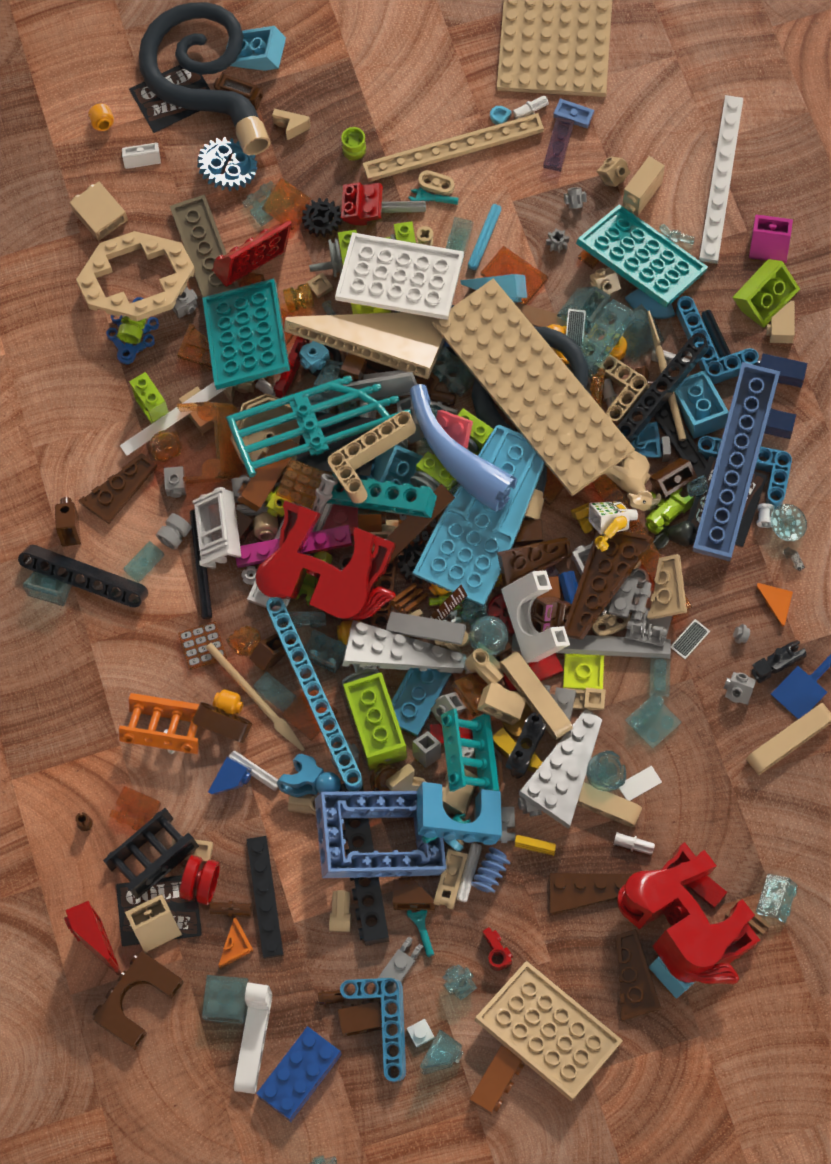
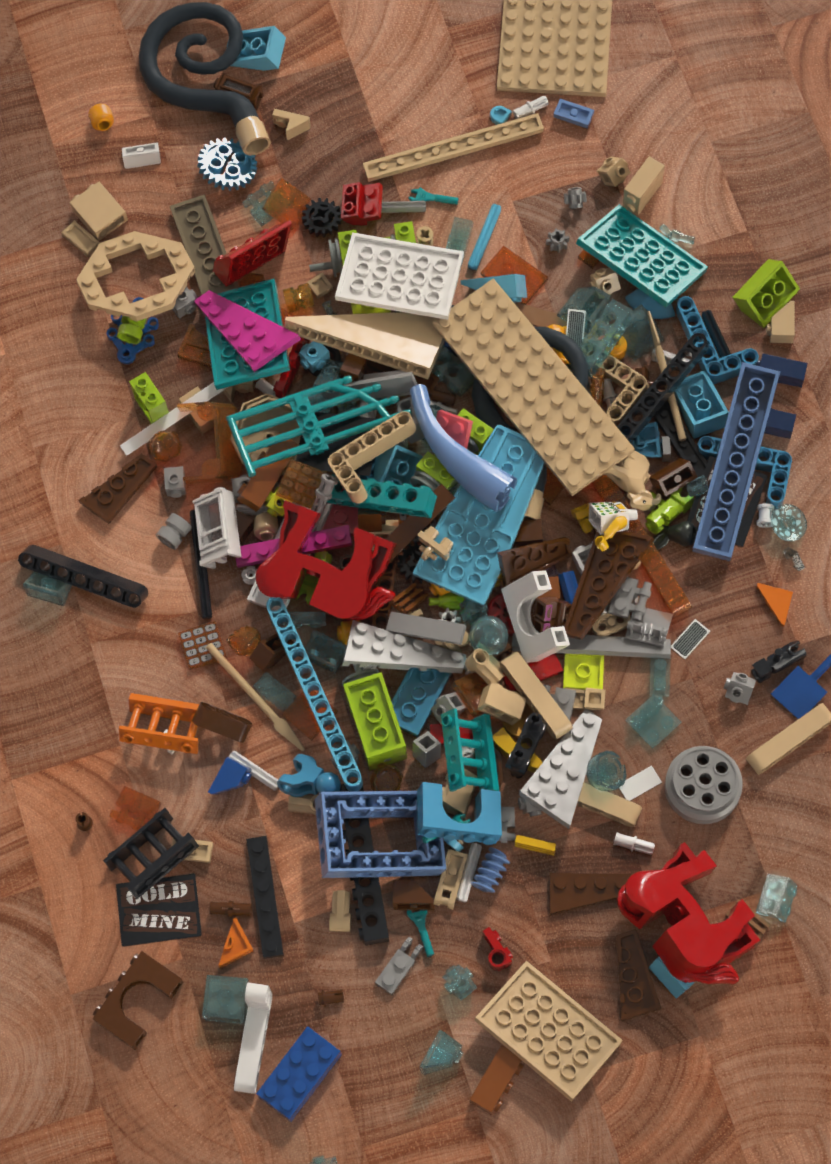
reddish brown torso [55,497,81,547] -> none
red slope [64,901,121,975] -> none
clear light blue plate [123,541,165,583] -> none
tan slope [125,894,182,953] -> none
sticker [129,59,210,133] -> none
red wheel [180,855,220,906] -> none
light orange head [212,689,243,714] -> none
reddish brown brick [338,999,382,1037] -> none
dark azure beam [340,978,406,1082] -> none
lime wheel [341,127,366,161] -> none
tan slope [385,764,426,791] -> none
white plate [407,1019,435,1048] -> none
tan plate [418,170,454,196] -> none
reddish brown sticker [428,585,468,620] -> none
plate [543,117,574,172] -> none
light grey plate [629,568,649,588] -> none
tan wing [647,554,687,620] -> none
red tile [686,876,727,908] -> none
white plate [699,95,743,264] -> none
light grey plate [733,624,750,644] -> none
dark pink slope [749,215,793,263] -> none
none -> tan tile [61,220,100,257]
none -> dark pink wing [194,290,301,372]
none -> tan hips [417,526,454,561]
none -> light grey wheel [665,746,743,824]

